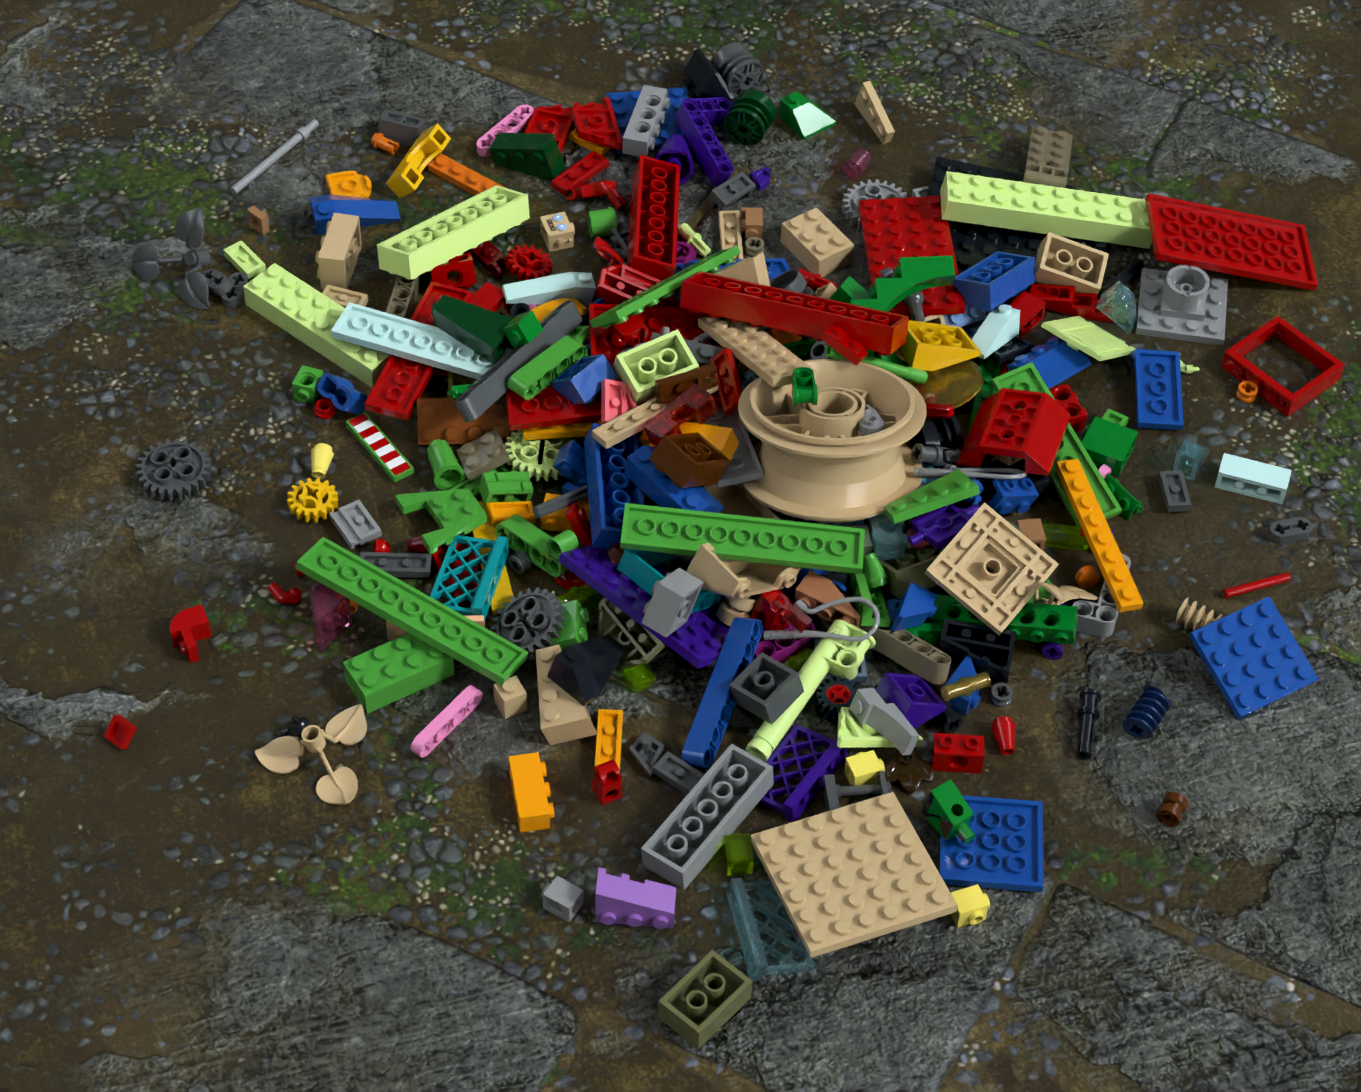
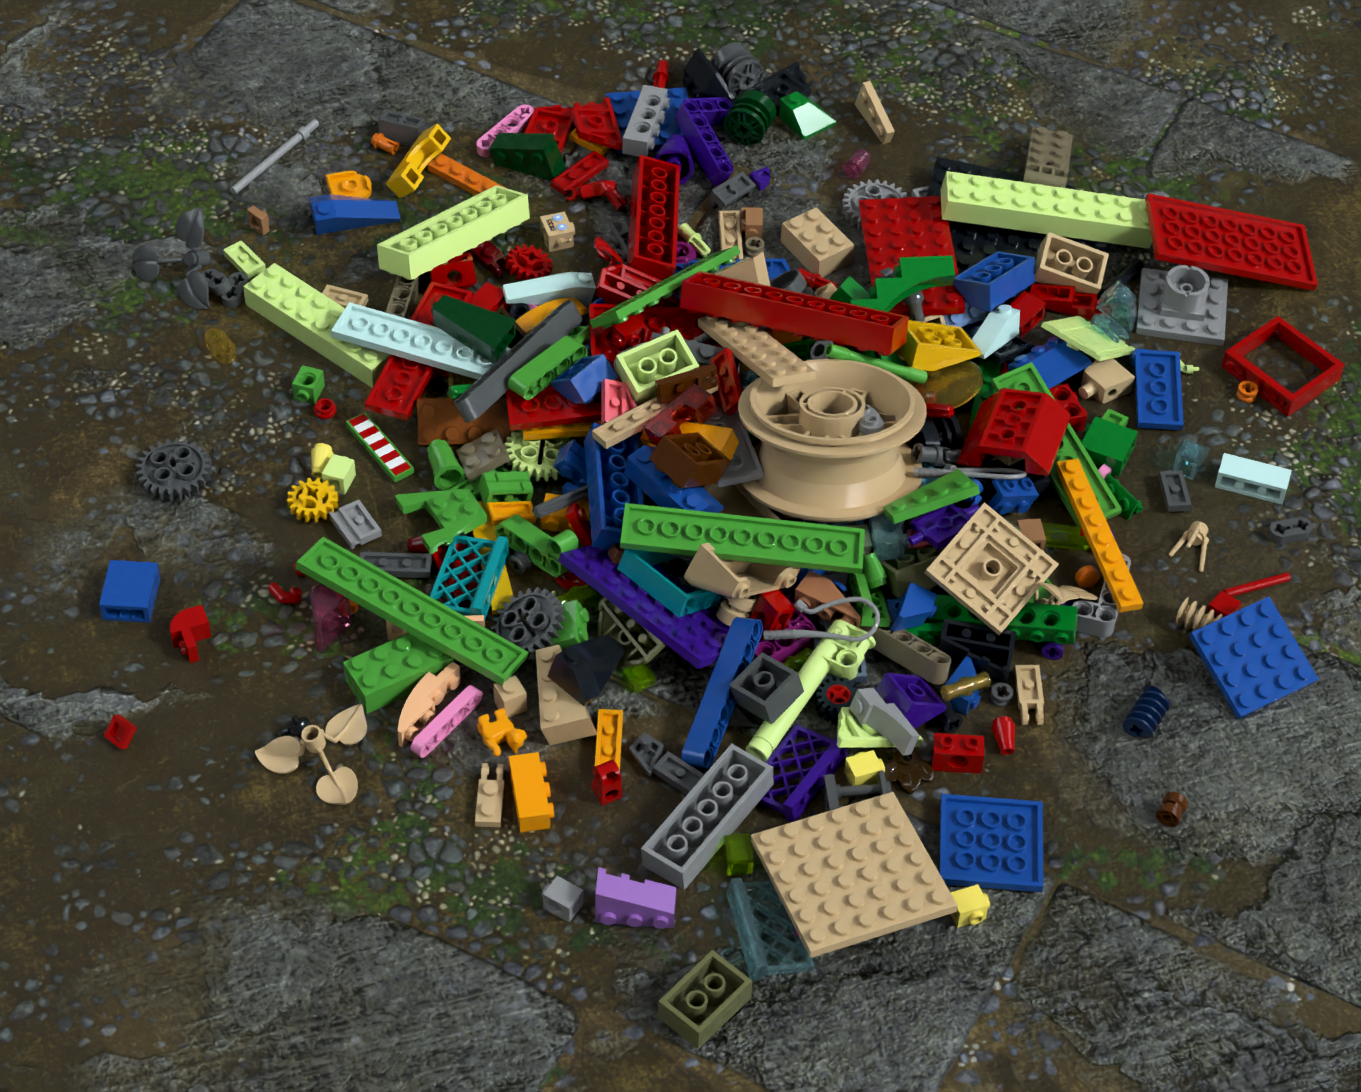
tan brick [315,213,362,289] -> none
blue brick [316,373,367,415] -> none
red hinge [373,538,390,553] -> none
green brick [502,311,543,348] -> none
bright green piece [587,207,618,238] -> none
light grey brick [641,568,704,637] -> none
clear red bar [769,593,812,633] -> none
green piece [792,367,818,406] -> none
red plate [820,325,868,366] -> none
green torso [921,779,976,845] -> none
black pin [1075,688,1102,760] -> none
none -> blue brick [99,560,160,623]
none -> clear yellow beam [205,328,237,363]
none -> yellowish green brick [322,454,356,495]
none -> light nougat slope [398,661,461,748]
none -> tan hinge [475,763,504,827]
none -> light orange animal [477,708,527,757]
none -> red axle [653,60,669,89]
none -> black wing [748,61,811,112]
none -> tan hinge [1014,665,1044,725]
none -> tan torso [1078,358,1135,403]
none -> clear light blue plate [1090,314,1129,343]
none -> tan plant [1169,521,1209,572]
none -> red tile [1208,591,1242,617]

